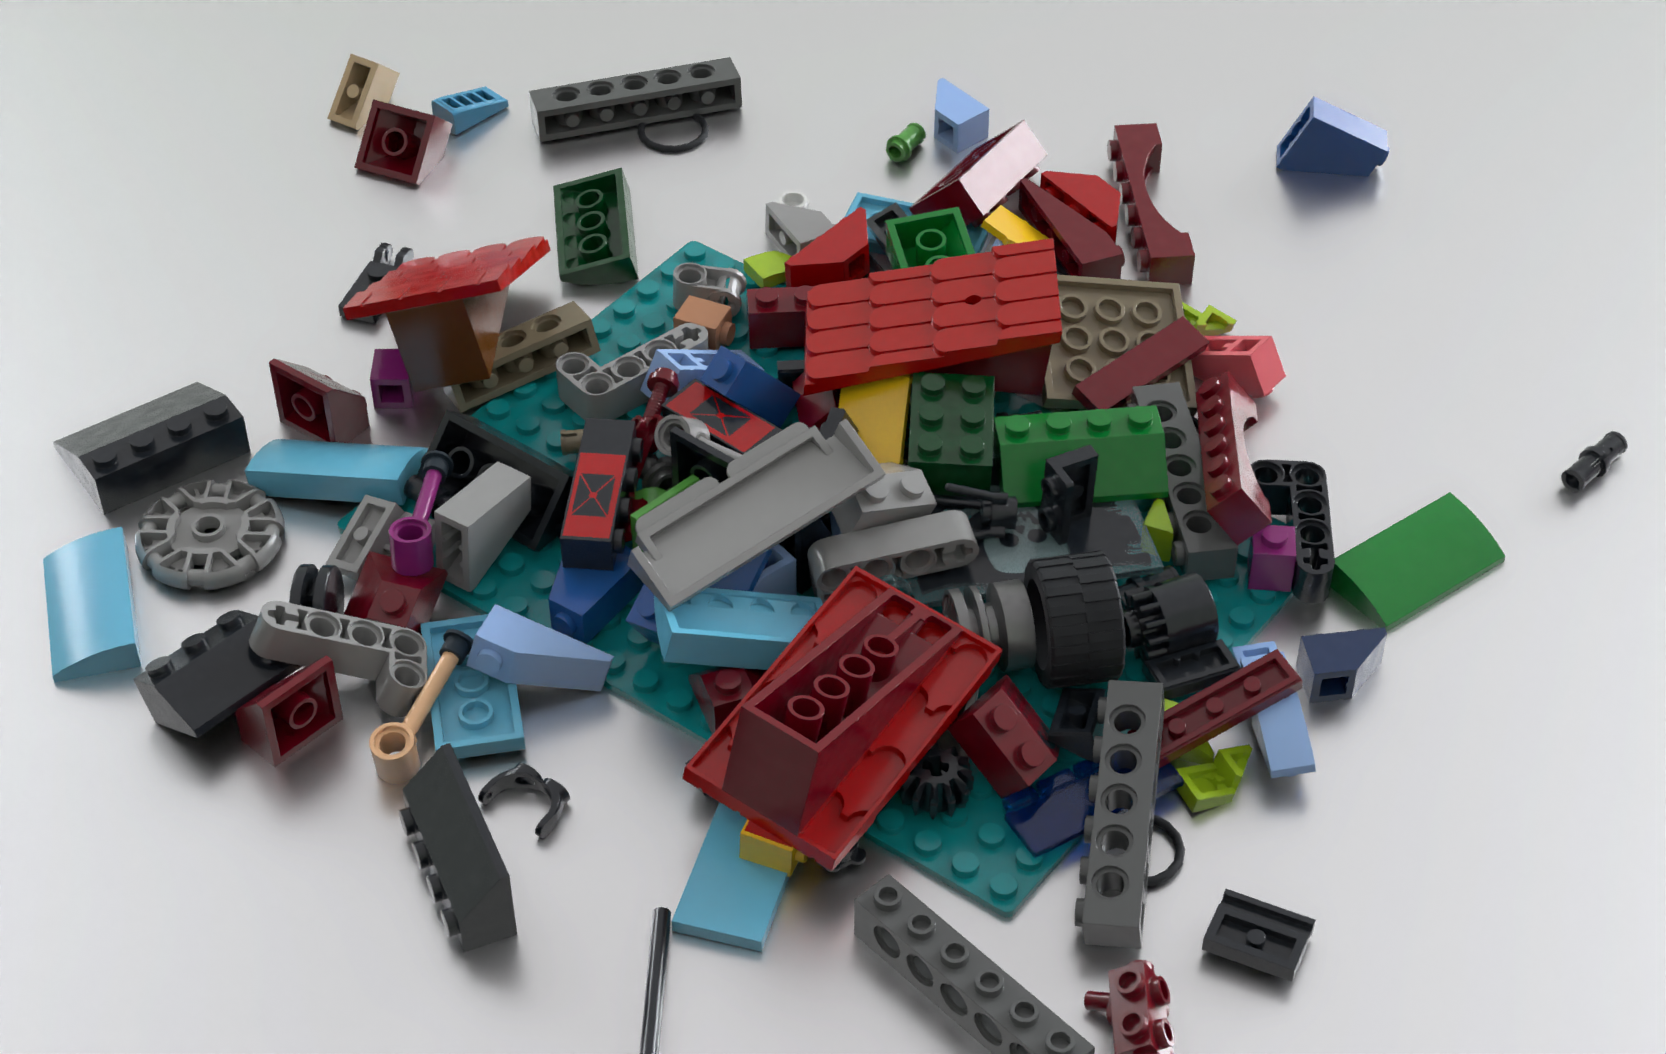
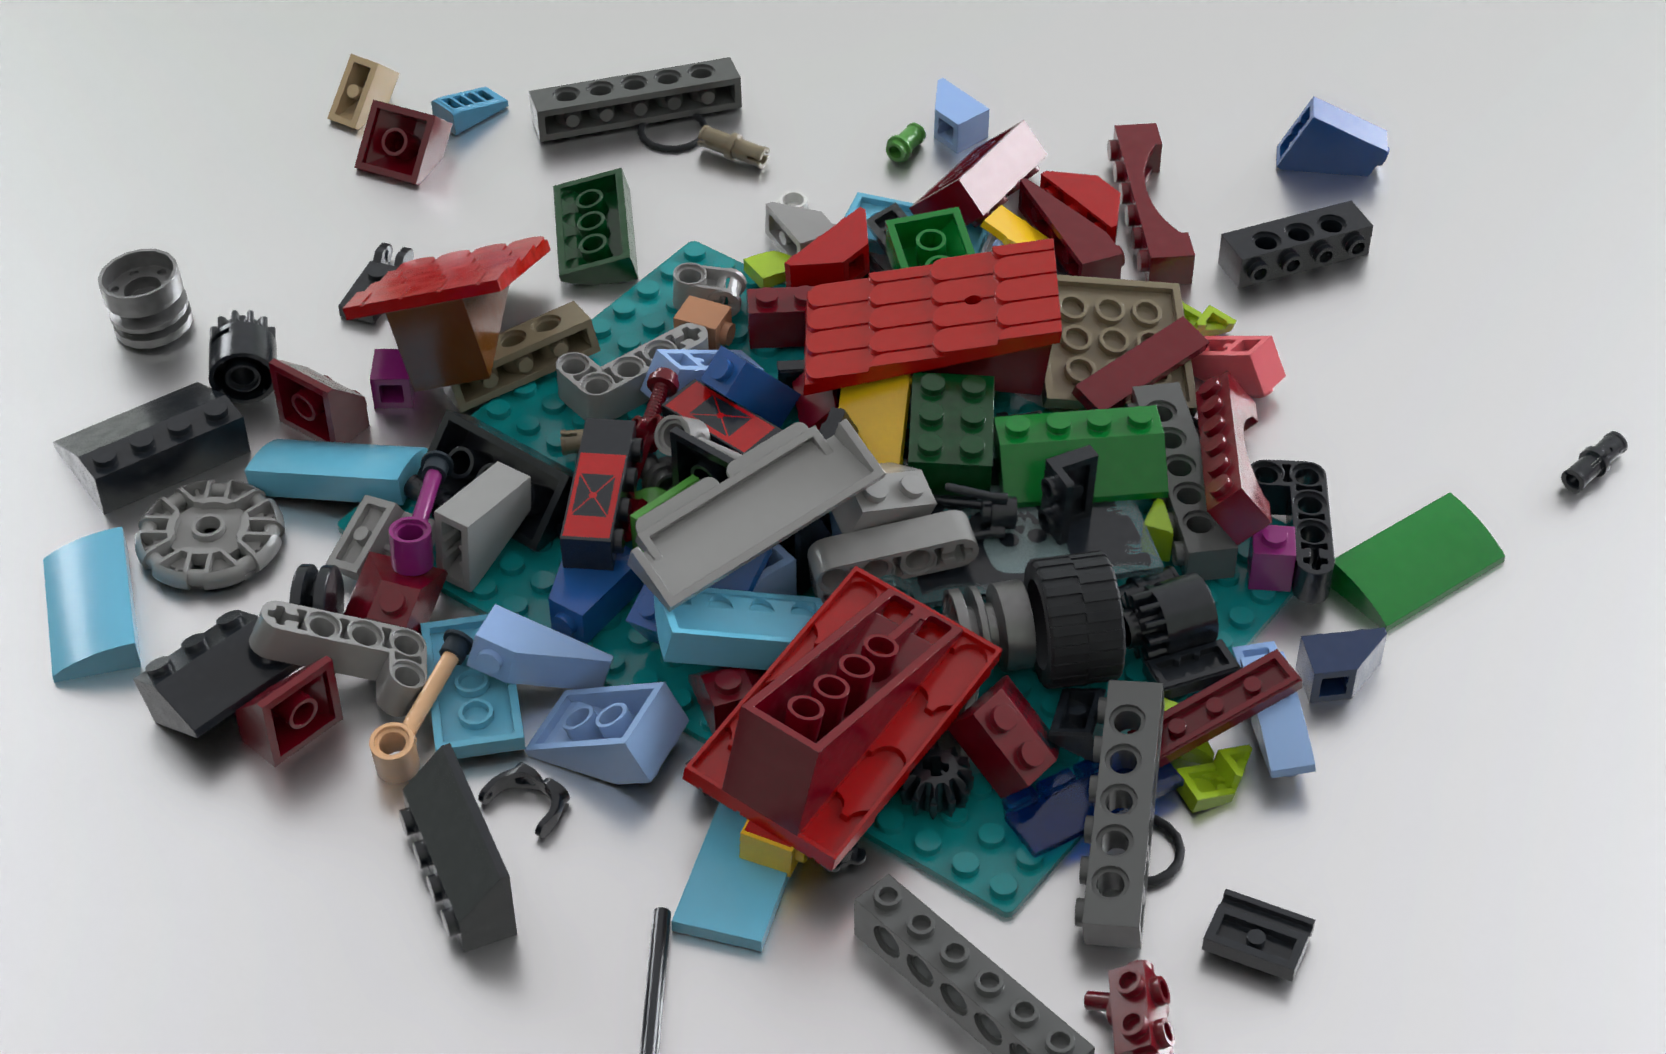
none -> flat silver wheel [98,249,193,349]
none -> black gear [208,310,277,404]
none -> light blue slope [524,682,690,784]
none -> dark tan pin [697,125,770,169]
none -> black brick [1218,200,1373,289]

